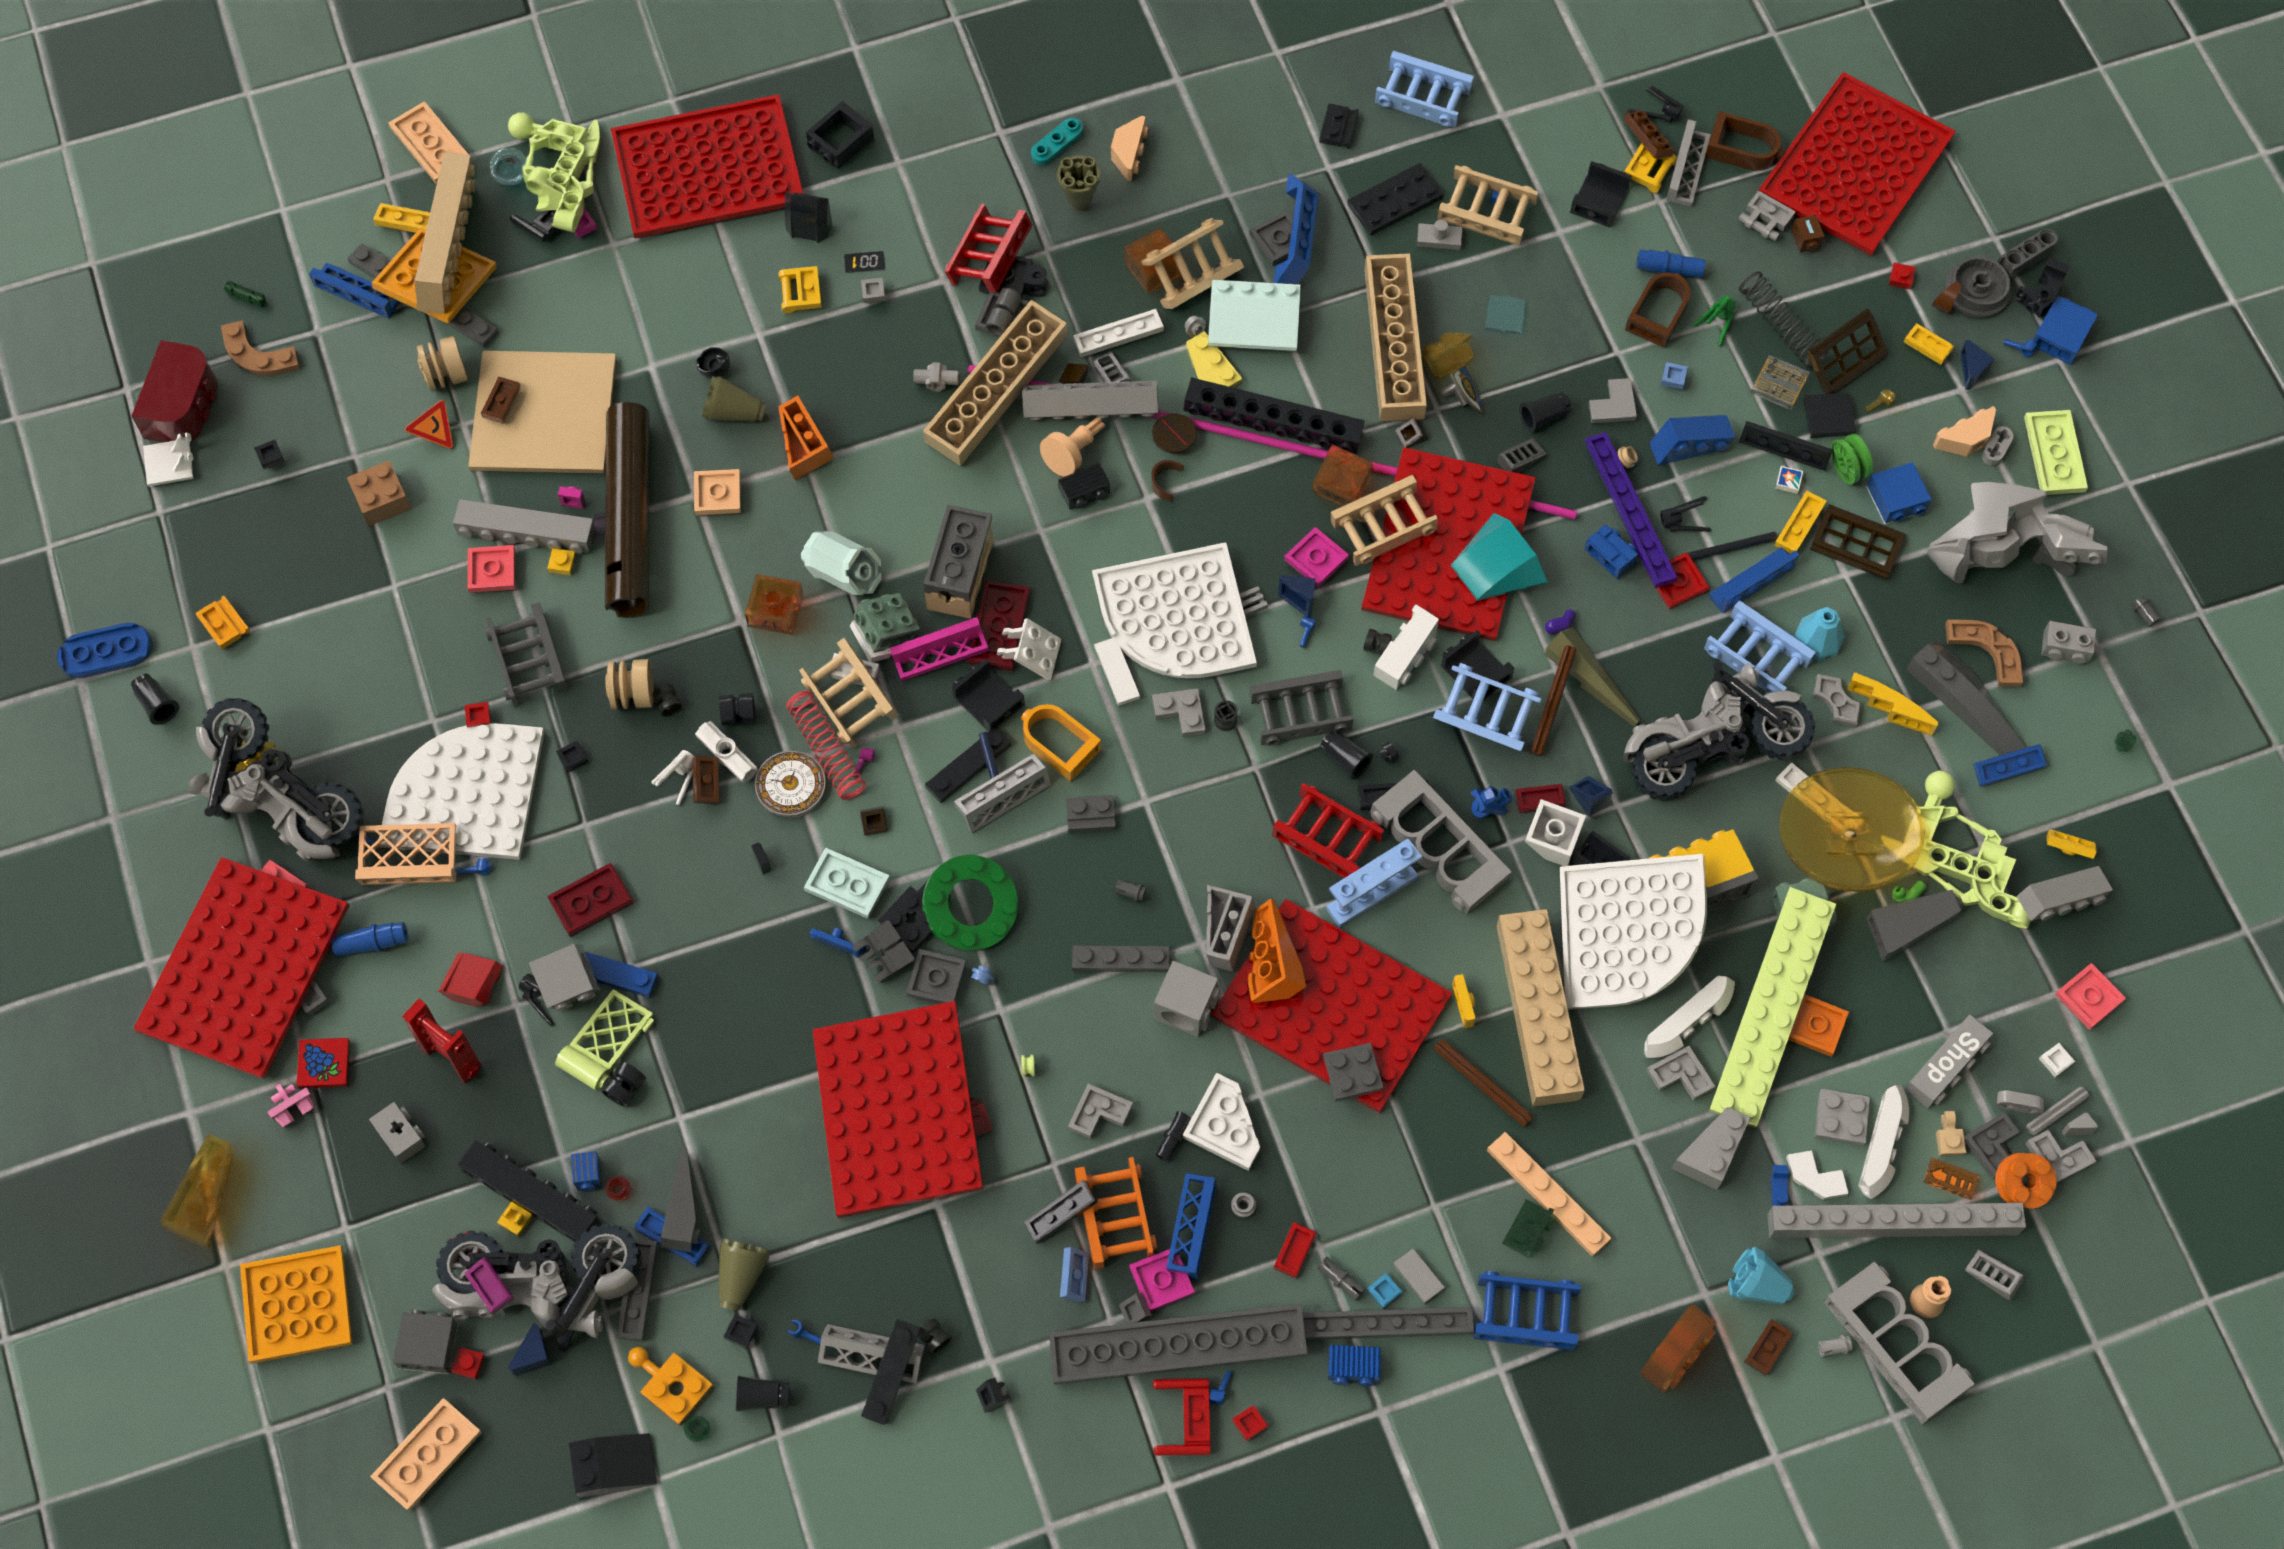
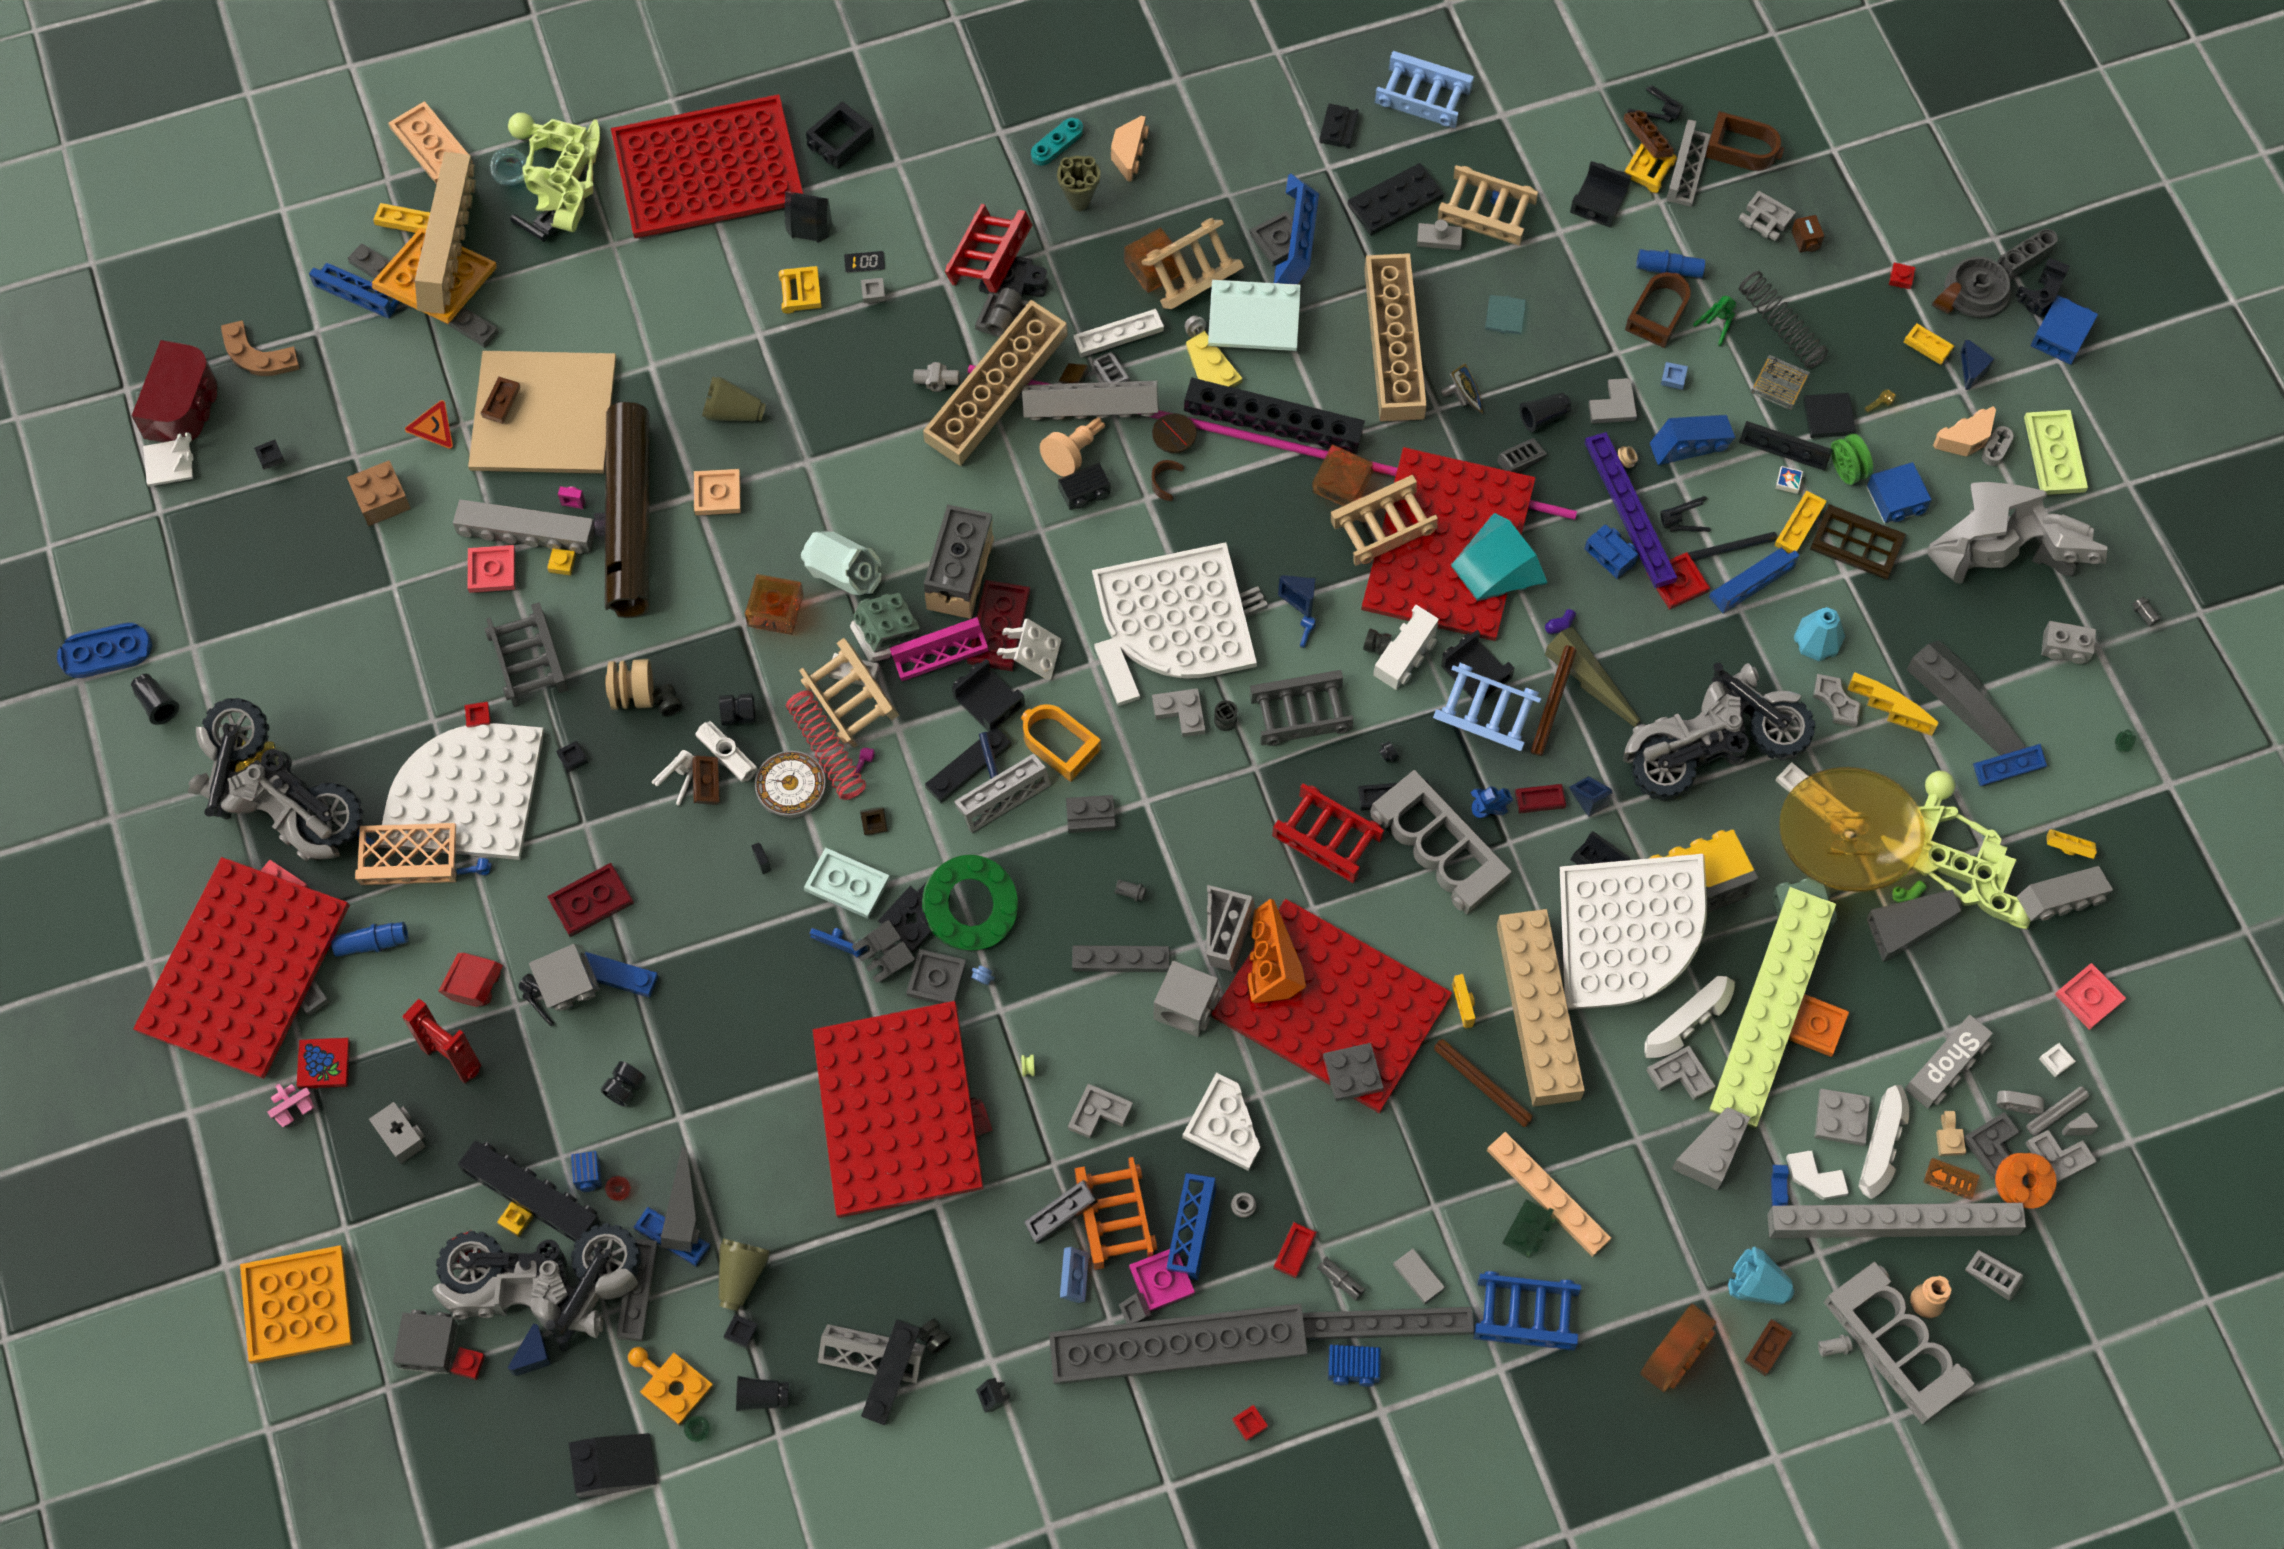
clear yellow wedge [159,1133,235,1249] -> none
light orange plate [195,596,250,650] -> none
dark green axle [224,281,266,307] -> none
light nougat plate [370,1398,482,1511] -> none
tan wheel [417,335,468,391] -> none
magenta tile [464,1257,514,1314] -> none
yellowish green piece [555,989,654,1091] -> none
dark pink plate [574,209,597,239] -> none
black hair [696,347,730,379] -> none
orange wedge [778,395,834,480] -> none
blue hand [787,1320,821,1344] -> none
red plate [1153,1379,1210,1456] -> none
black pin [1155,1111,1191,1162] -> none
blue hand [1209,1371,1232,1405] -> none
dark pink plate [1284,527,1349,588] -> none
black plant [1320,730,1373,780] -> none
light blue fence [1326,838,1422,928] -> none
dark azure tile [1367,1273,1403,1309] -> none
dark brown slope [1395,418,1429,448] -> none
clear yellow bracket [1421,331,1475,379] -> none
white slope [1525,799,1586,866] -> none
light blue fence [1704,600,1816,694] -> none
red plate [1759,72,1956,256] -> none
dark brown piece [1807,309,1888,394] -> none
medium nougat plate [1945,620,2023,687] -> none
blue hand [2003,339,2037,357] -> none

